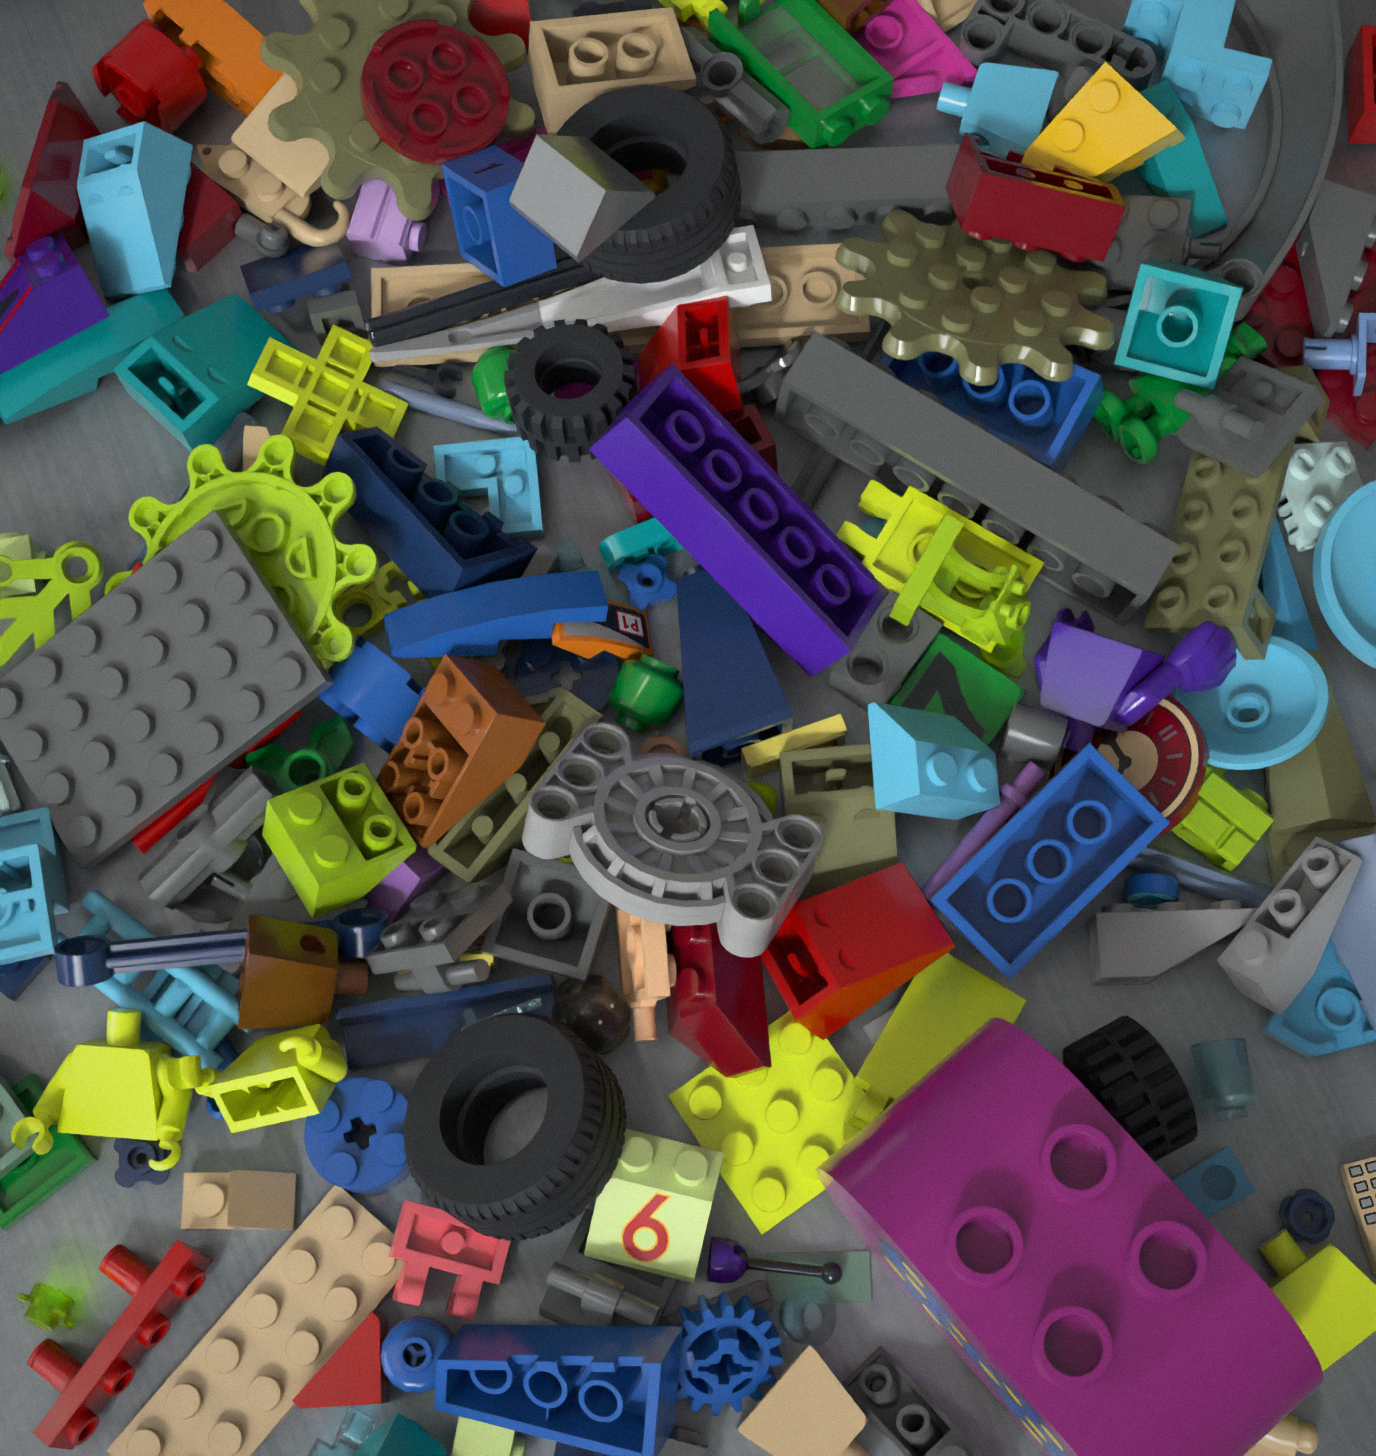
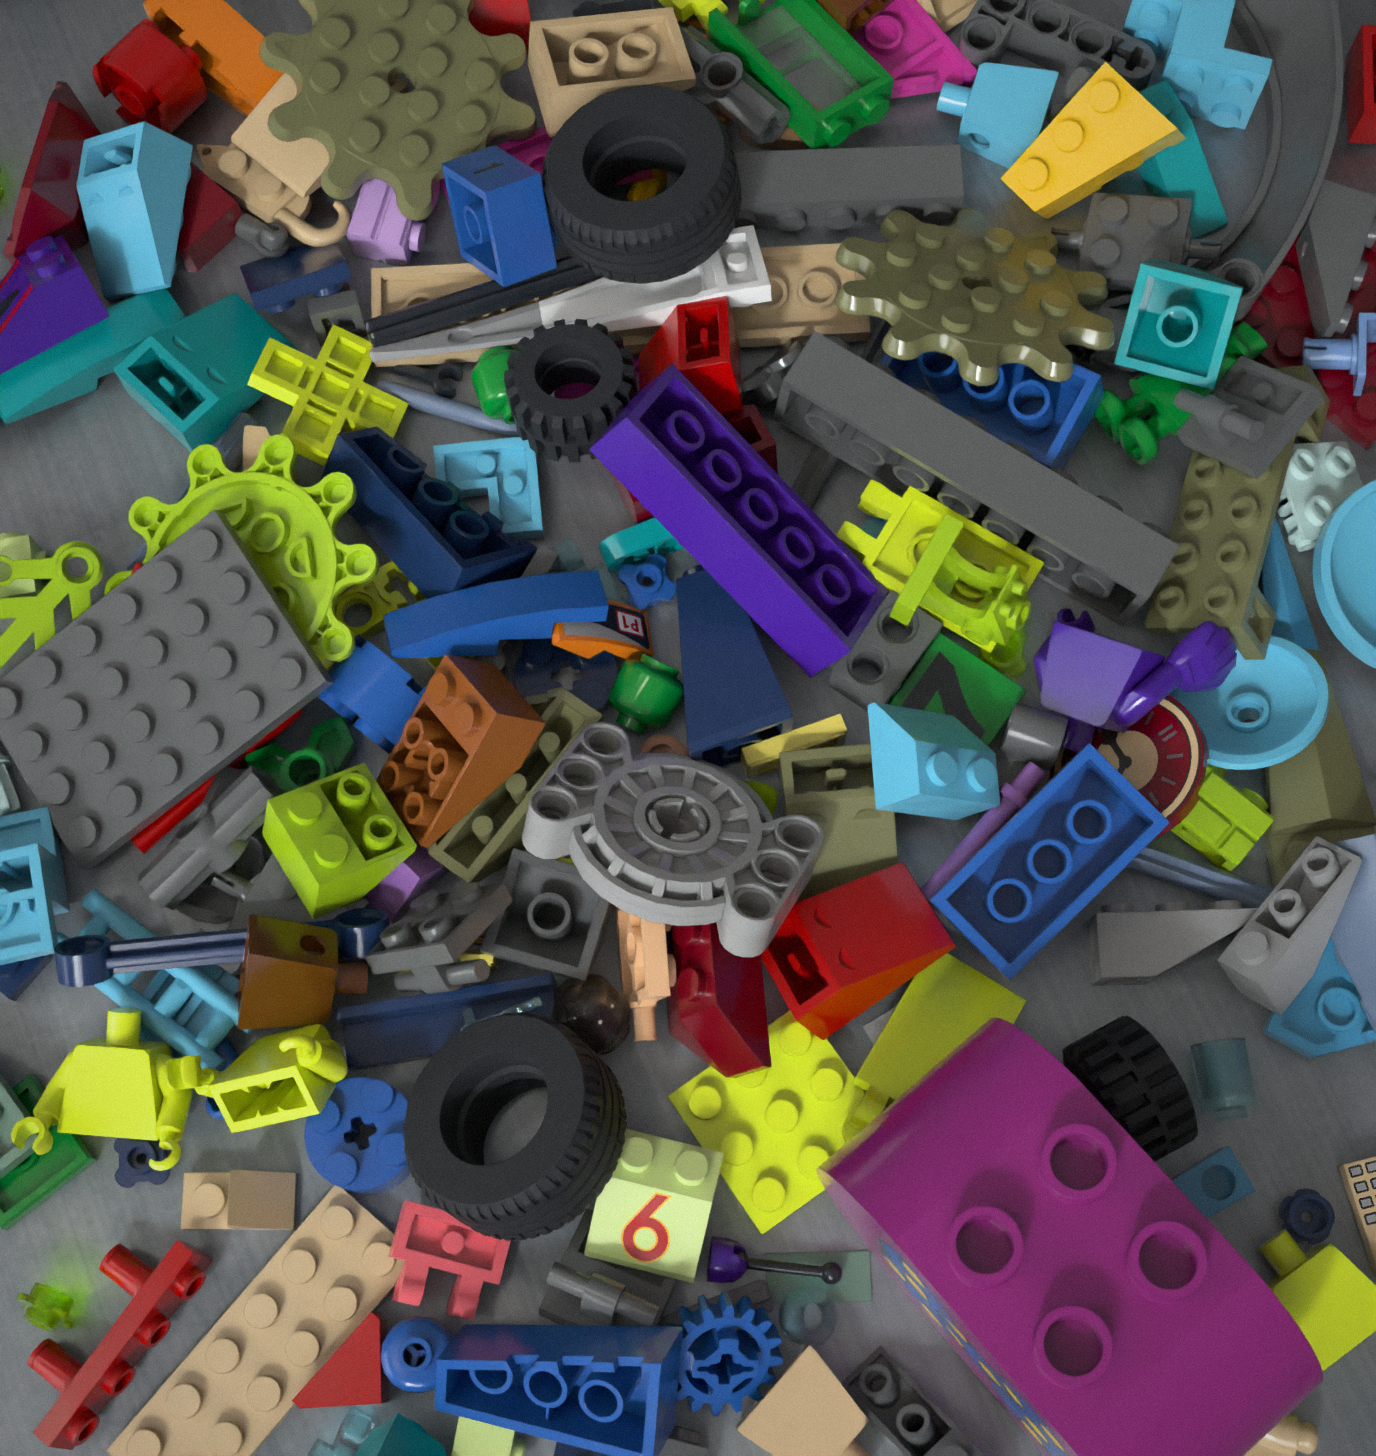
dark red tile [360,19,511,166] -> none
slope [509,135,655,263] -> none
dark red wedge [945,132,1126,262] -> none
blue tile [1124,872,1179,909] -> none

